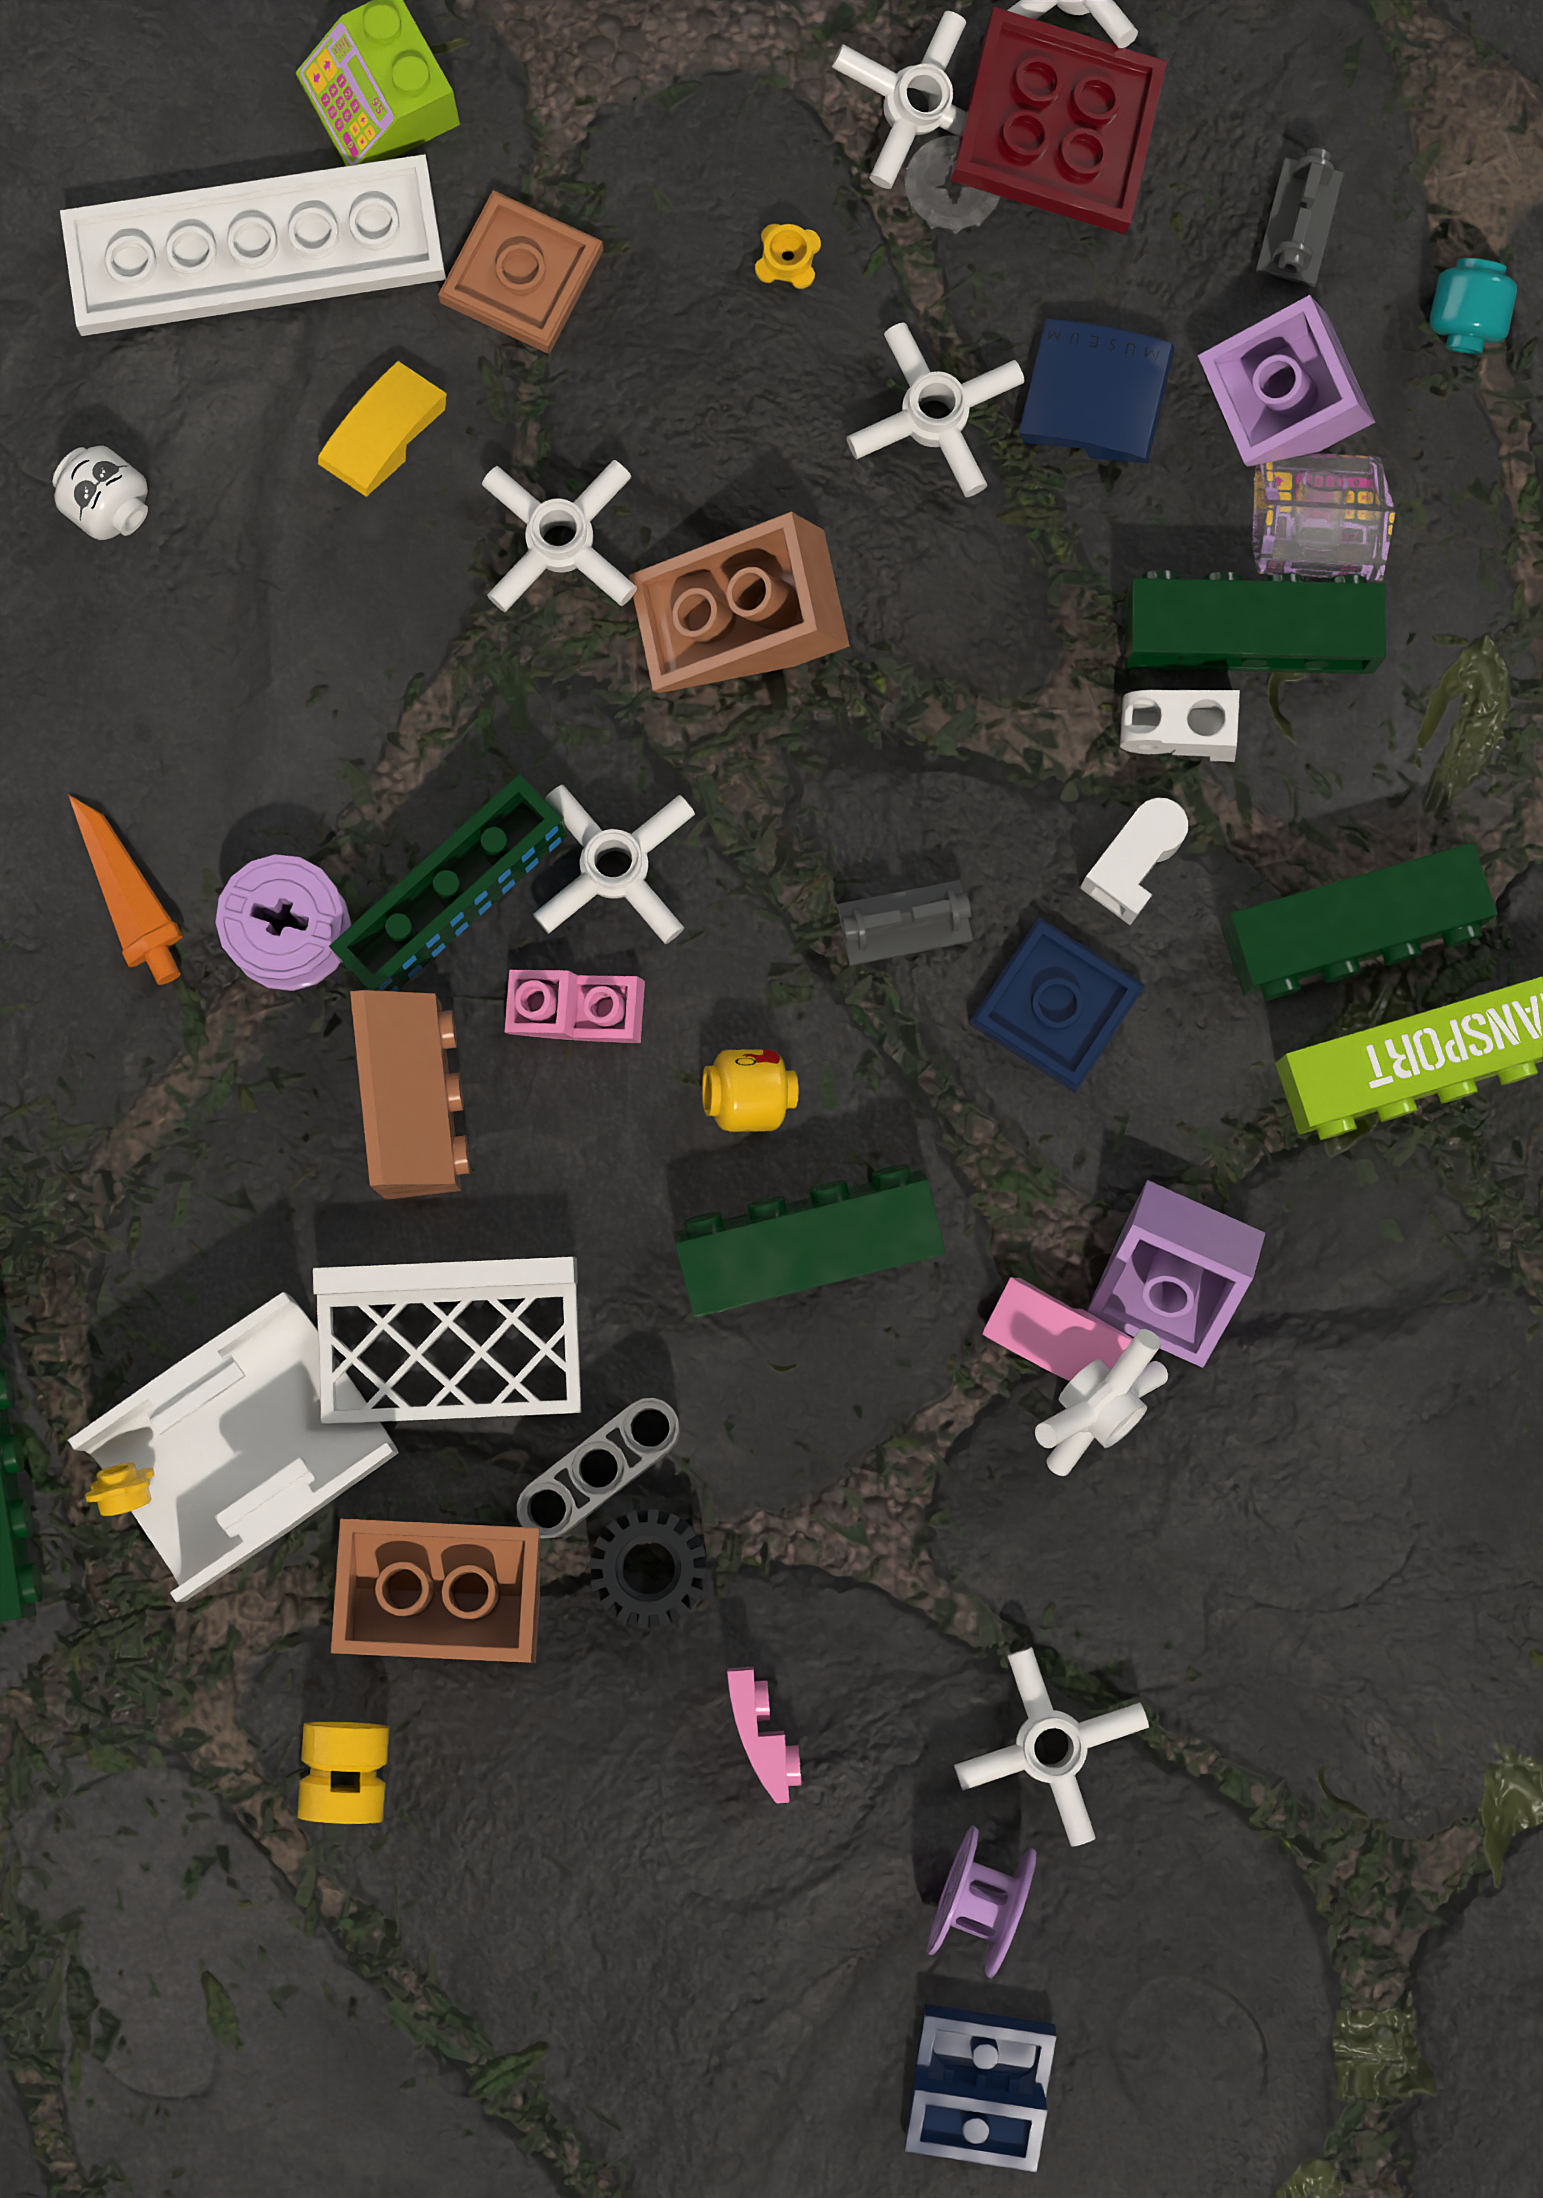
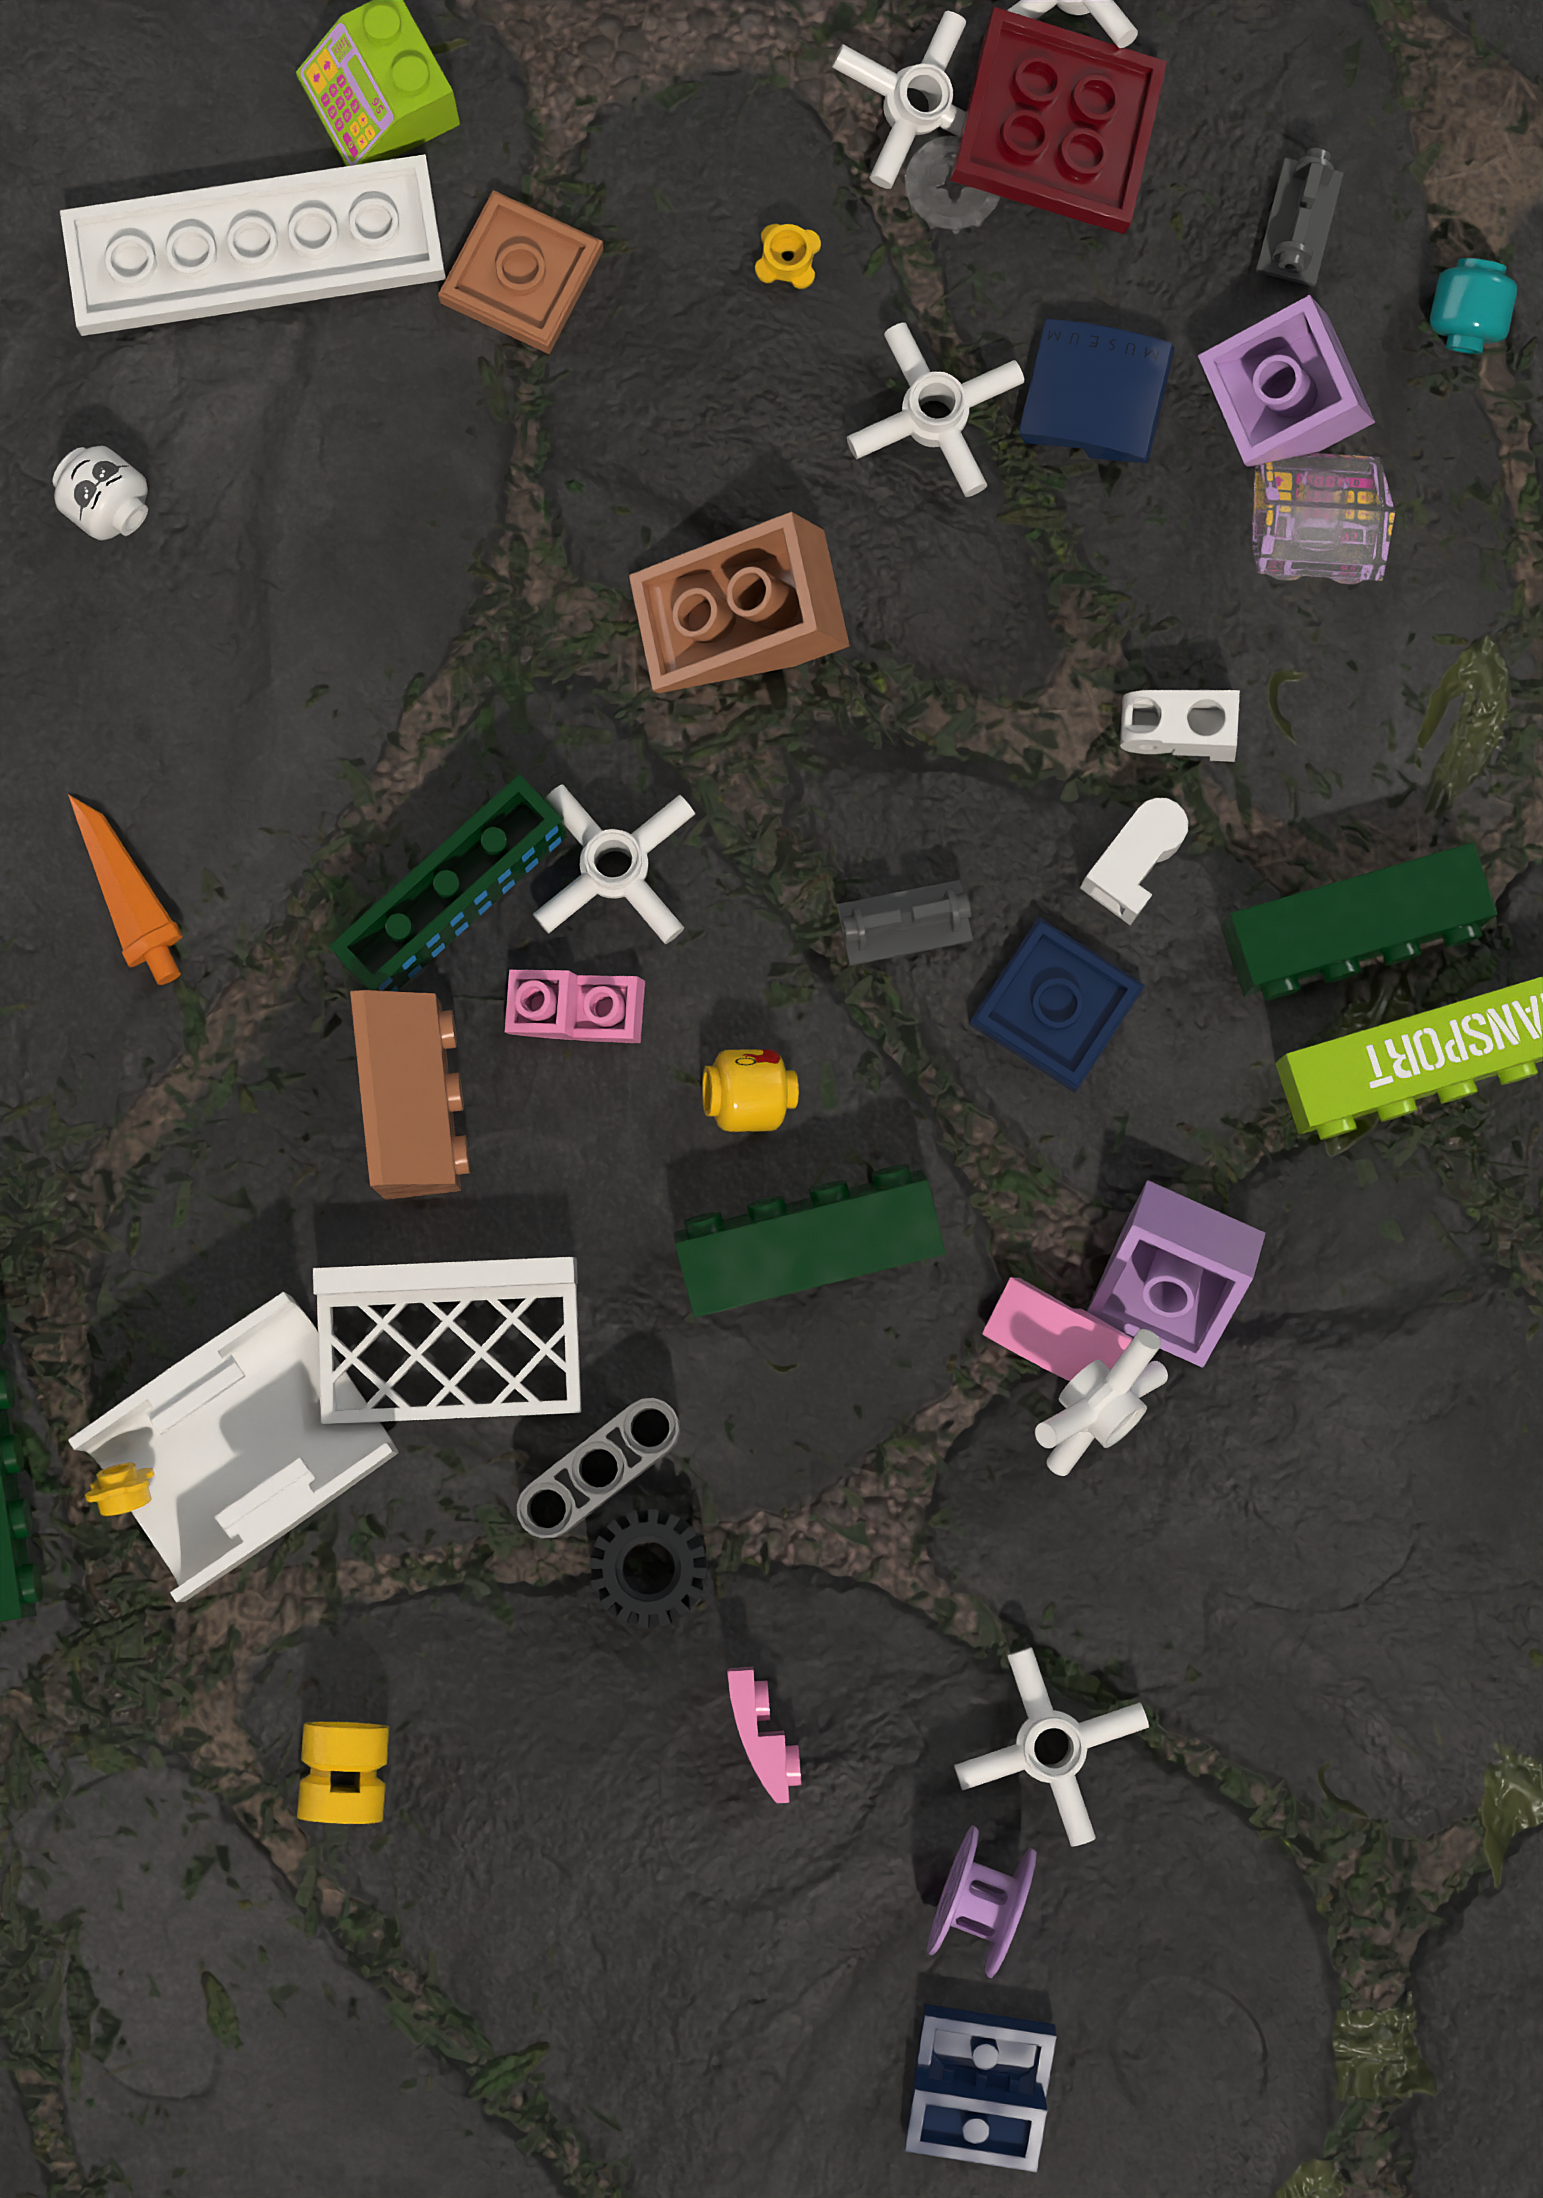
lavender piece [215,855,352,991] -> none
yellow slope [318,361,447,497] -> none
nougat slope [331,1519,540,1663] -> none
white bar [482,460,637,612] -> none
dark green brick [1125,570,1386,674] -> none

